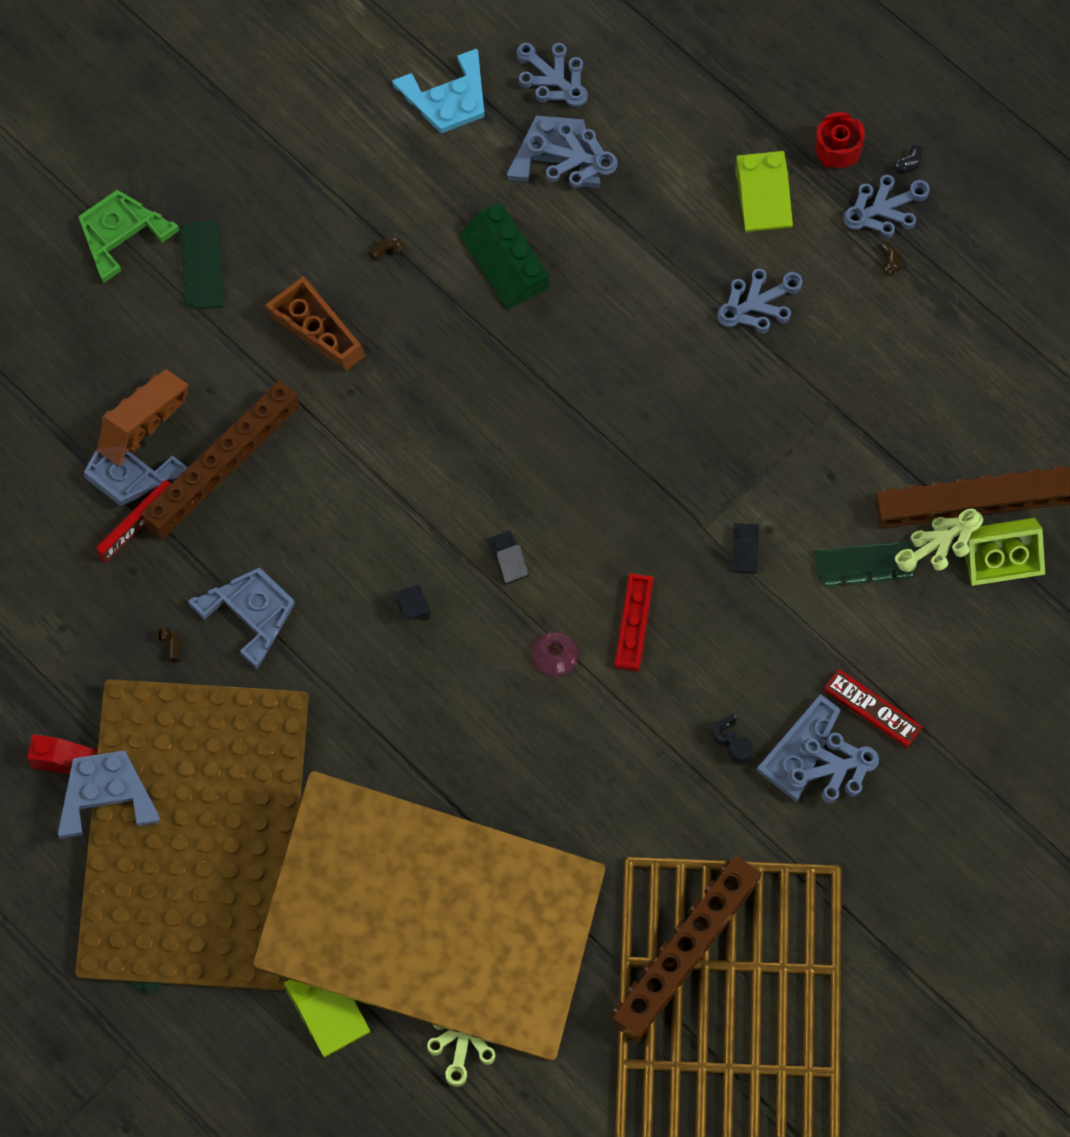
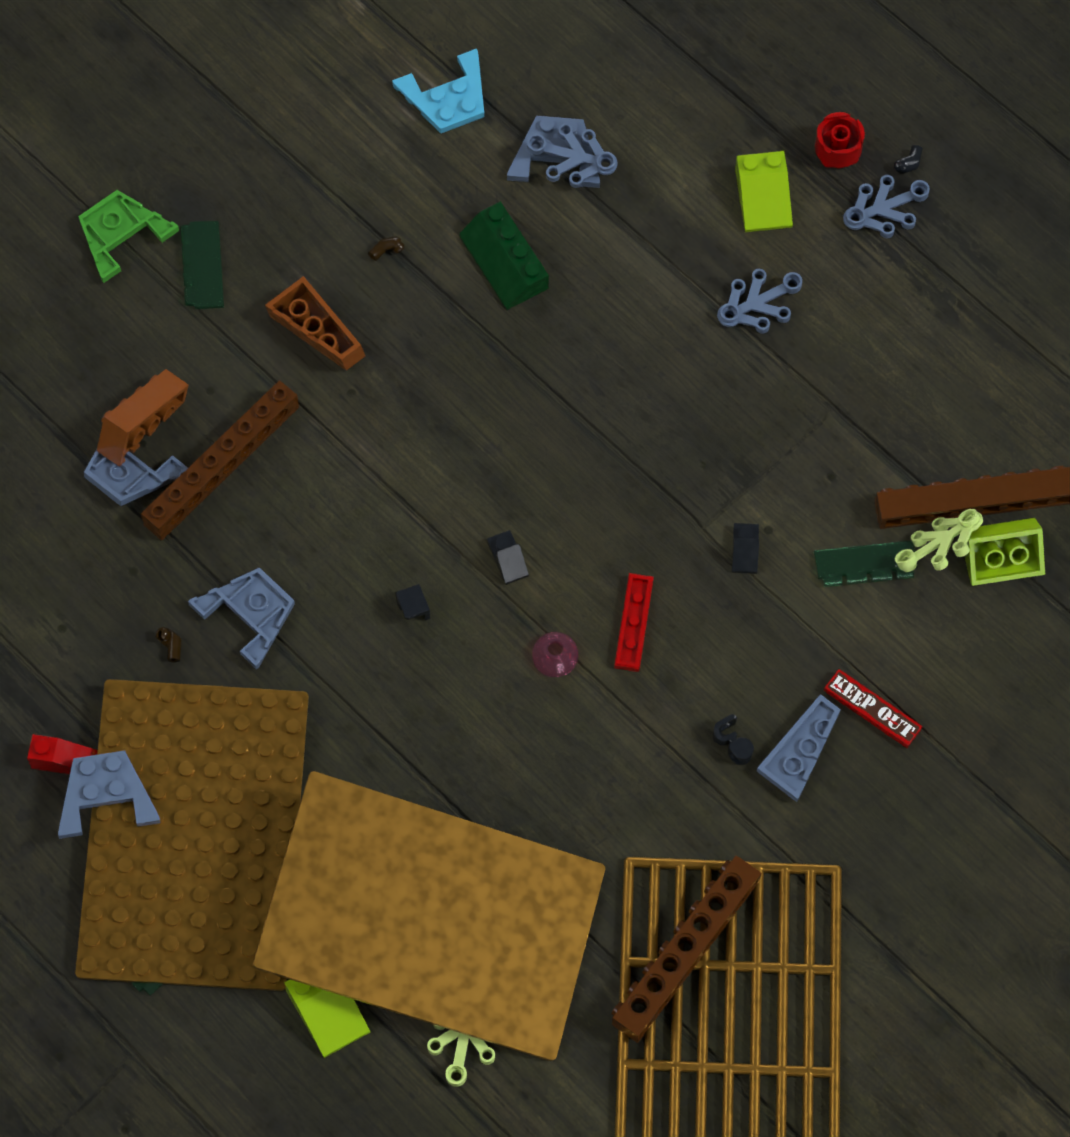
red tile [96,480,171,563] -> none
sand blue plant [517,43,588,108] -> none
sand blue plant [785,733,879,803] -> none
dark brown arm [880,241,902,276] -> none

